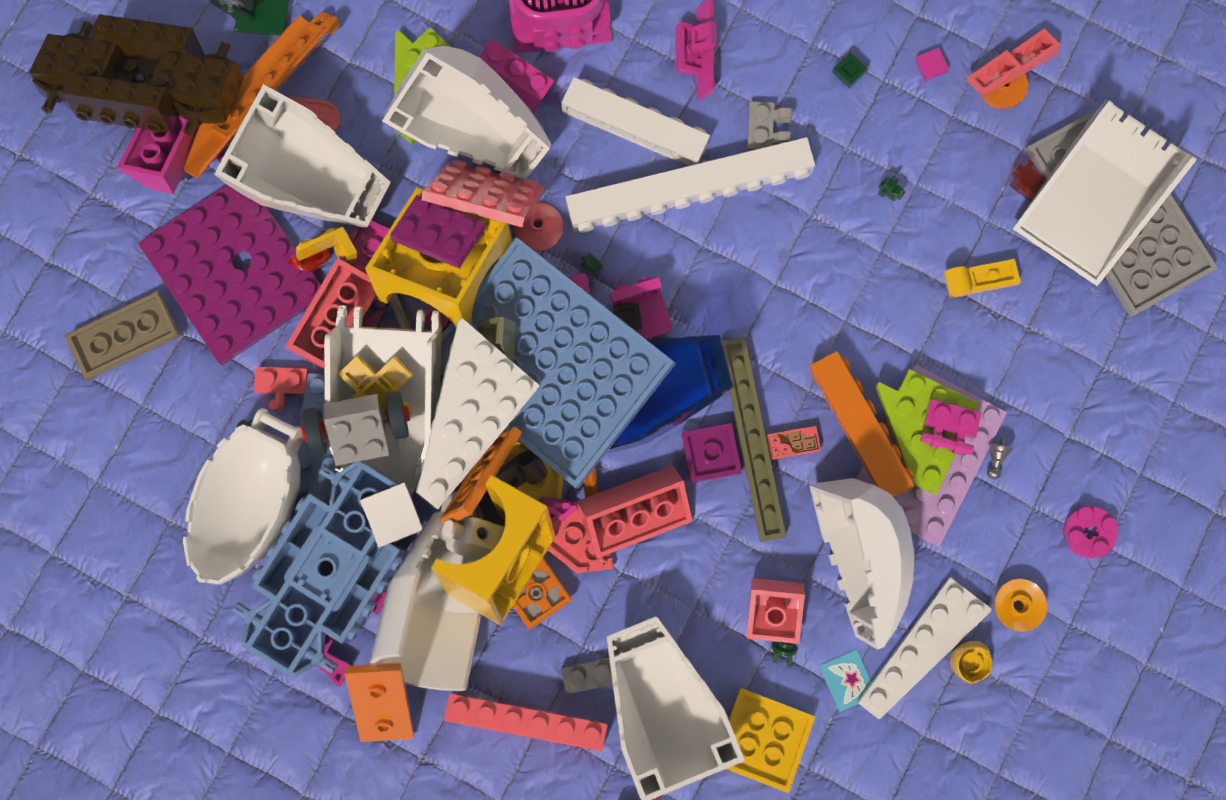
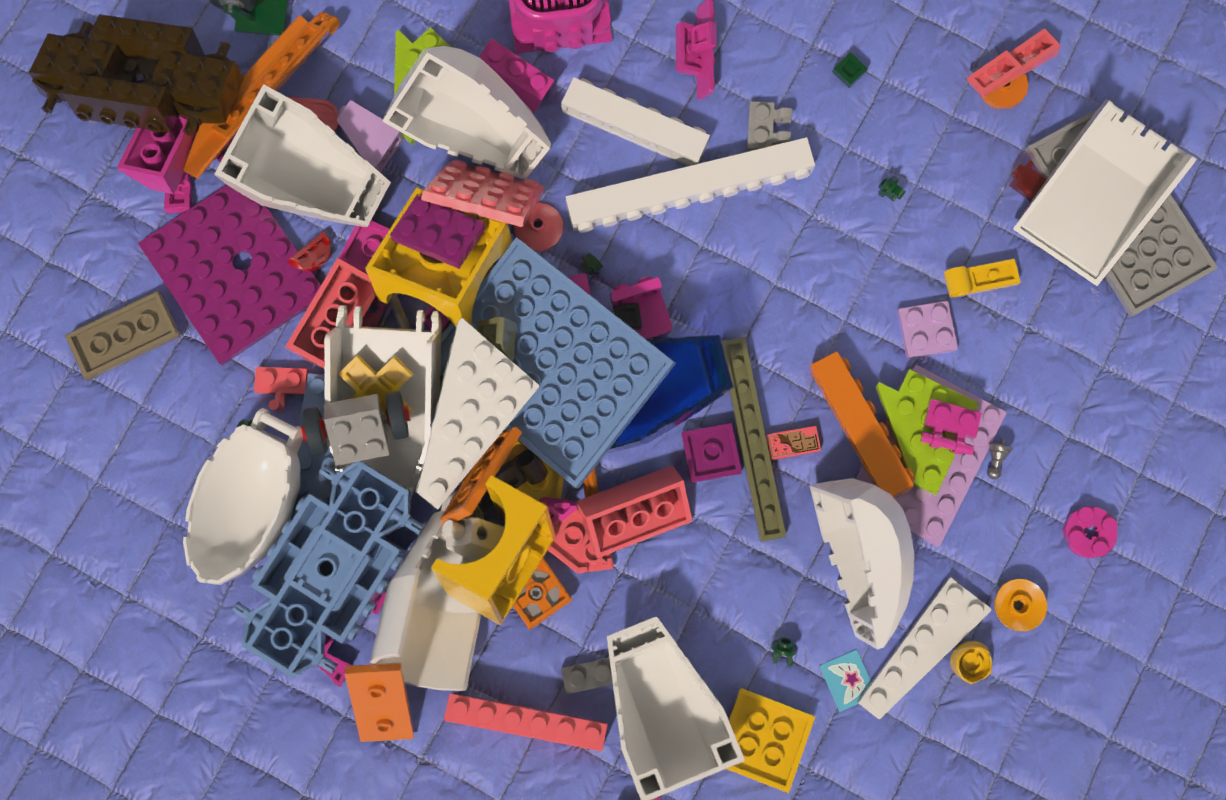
yellow bracket [296,227,357,265] -> none
white sticker [360,483,422,548] -> none
coral slope [747,578,805,644] -> none
dark pink tile [915,48,949,81] -> none
none -> dark pink slope [164,172,192,214]
none -> lavender slope [337,100,404,173]
none -> lavender plate [897,301,958,359]

